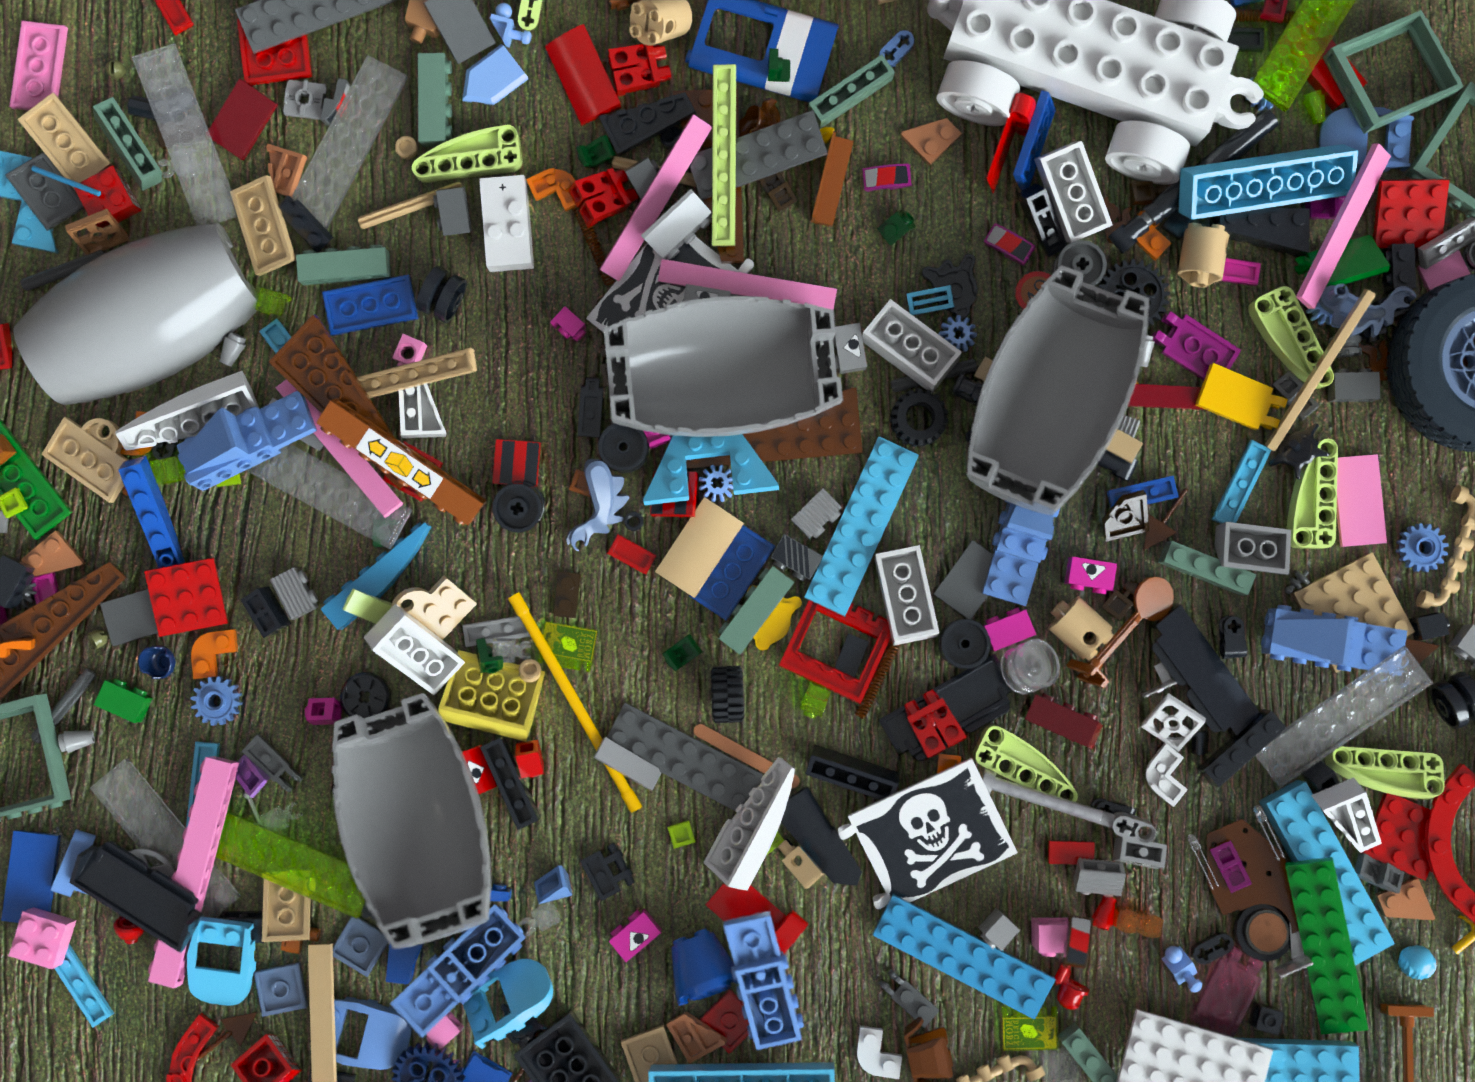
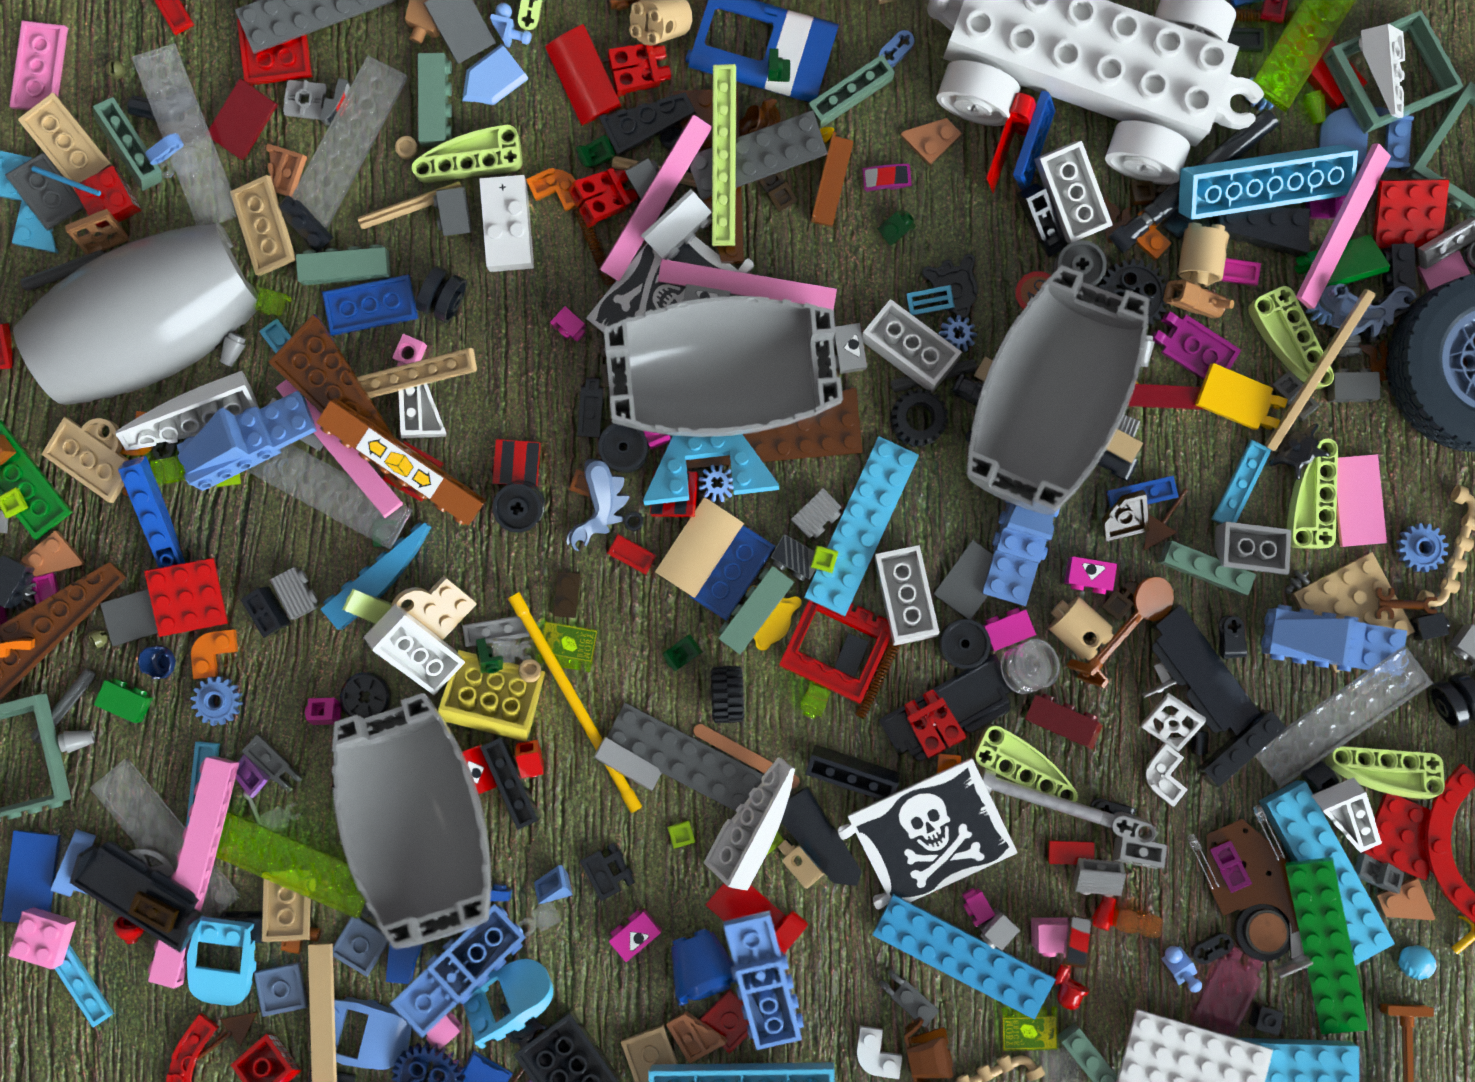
slope [983,223,1036,266] -> none
reddish brown piece [1403,639,1439,670] -> none
none -> dark brown plate [128,891,179,933]
none -> medium blue beam [145,133,184,165]
none -> lime tile [810,545,839,573]
none -> dark pink brick [962,888,995,926]
none -> medium nougat piece [1163,279,1234,318]
none -> white wedge [1359,24,1405,118]
none -> reddish brown bar [1375,587,1437,620]

